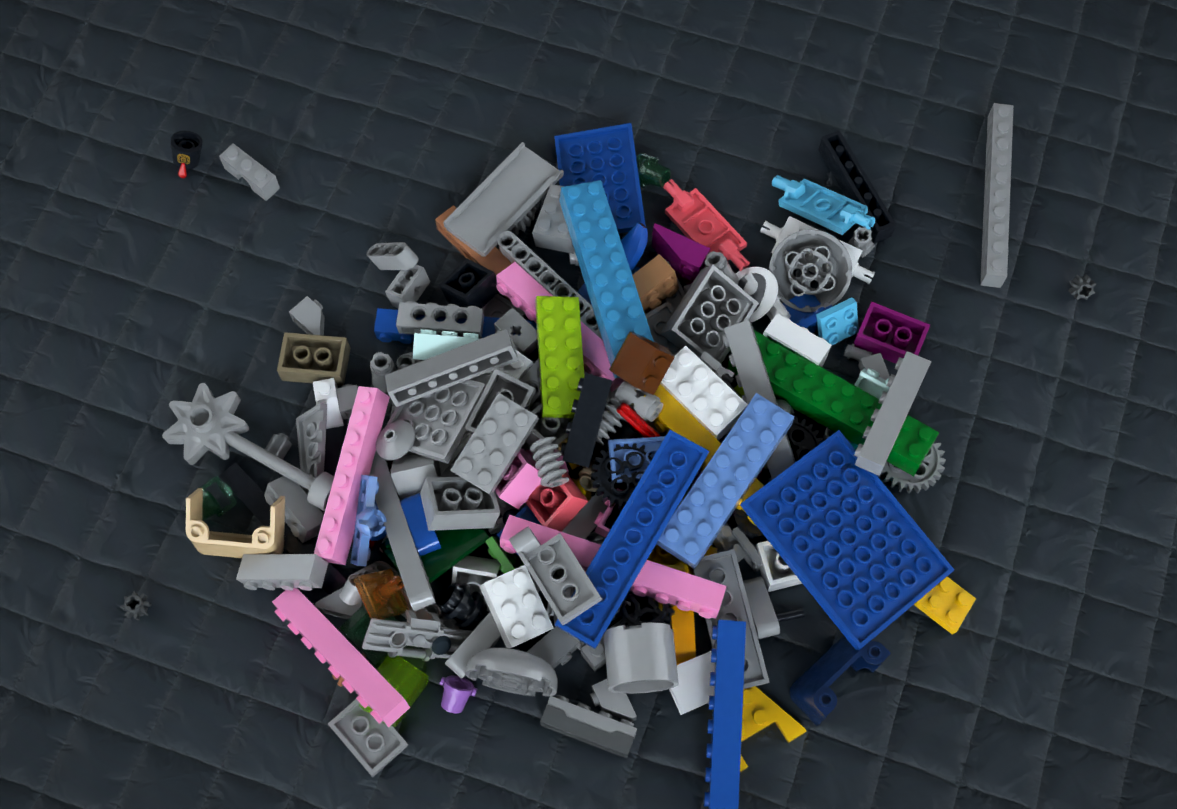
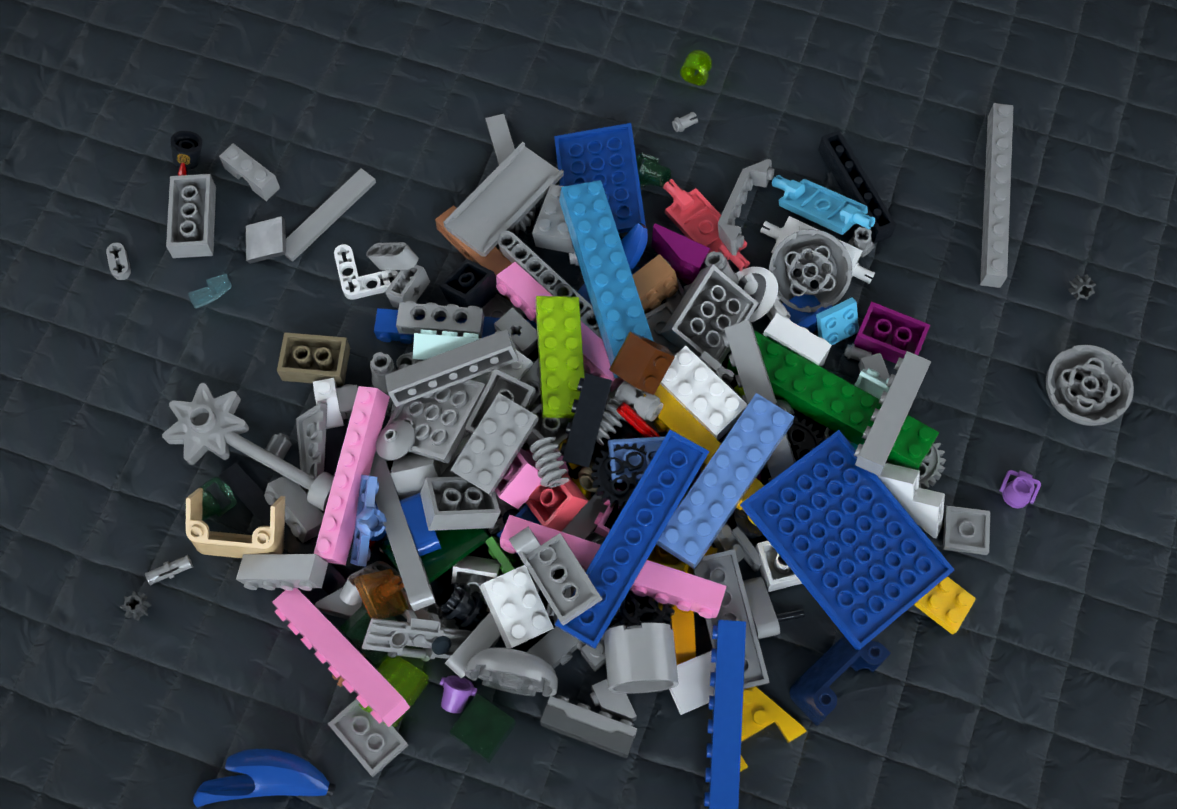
light grey slope [289,296,325,336] -> none
none -> light grey beam [106,243,131,280]
none -> light grey pin [145,555,193,586]
none -> light grey brick [166,174,216,258]
none -> clear light blue slope [188,274,232,309]
none -> blue piece [193,749,336,808]
none -> flat silver tile [246,216,286,264]
none -> light grey tile [285,168,376,262]
none -> white beam [334,244,399,300]
none -> clear green brick [450,693,516,763]
none -> light grey tile [485,114,515,165]
none -> light grey pin [672,112,698,132]
none -> clear neon green helmet [680,50,712,86]
none -> light grey slope [718,159,774,256]
none -> white slope [877,463,945,539]
none -> light grey plate [943,505,990,555]
none -> medium lavender piece [999,470,1041,509]
none -> light grey brick [1046,345,1134,426]

